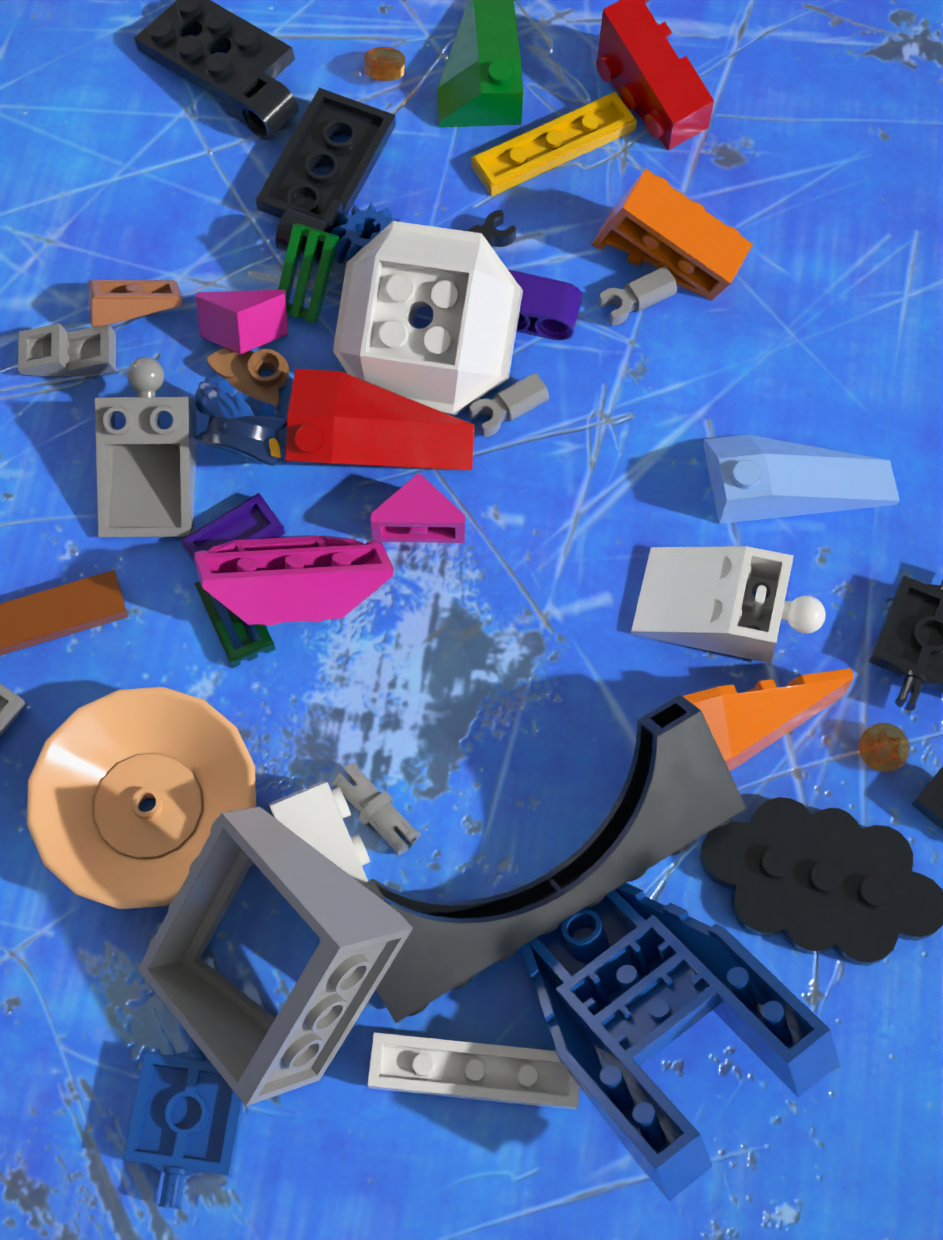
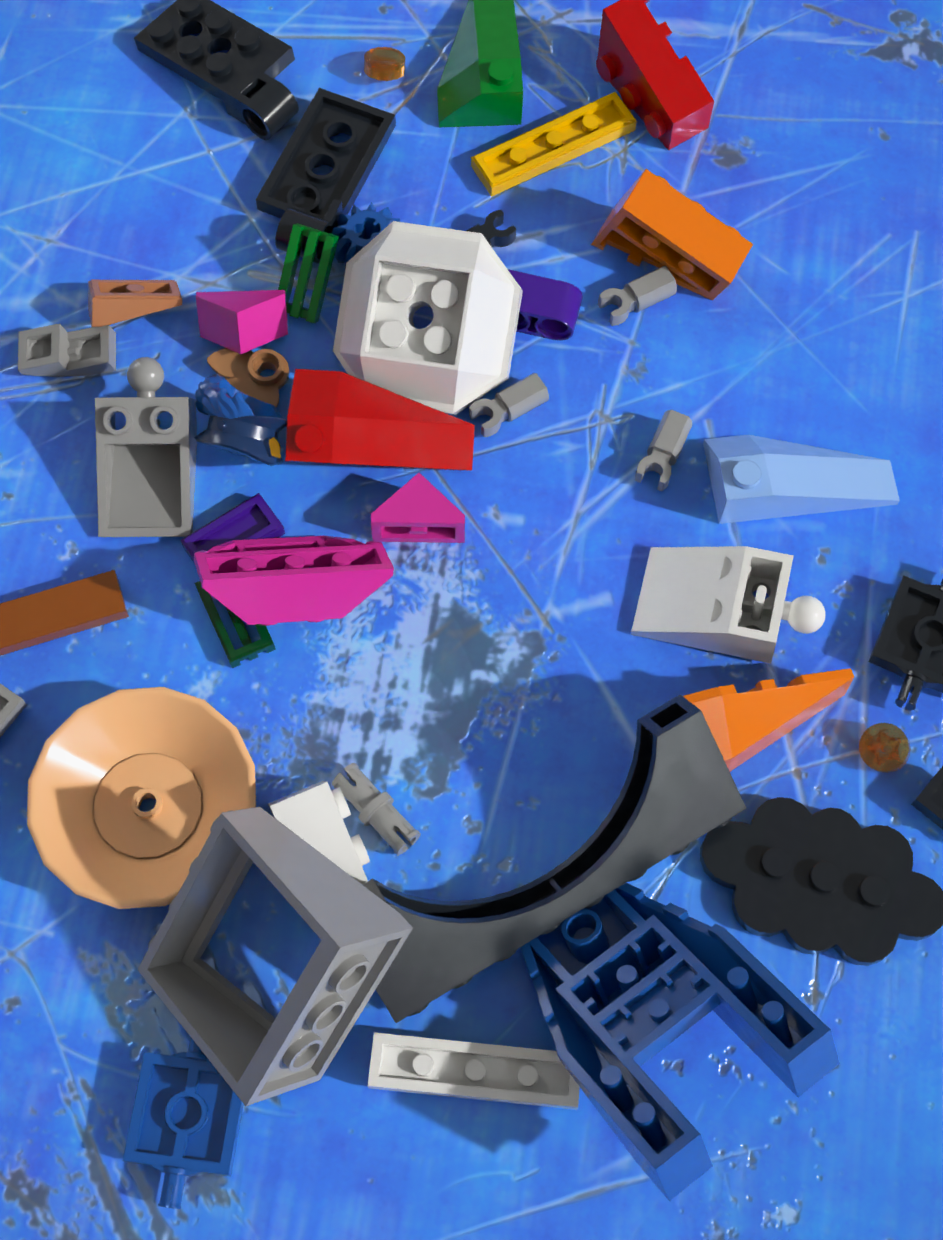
none -> light grey bar [635,410,692,491]

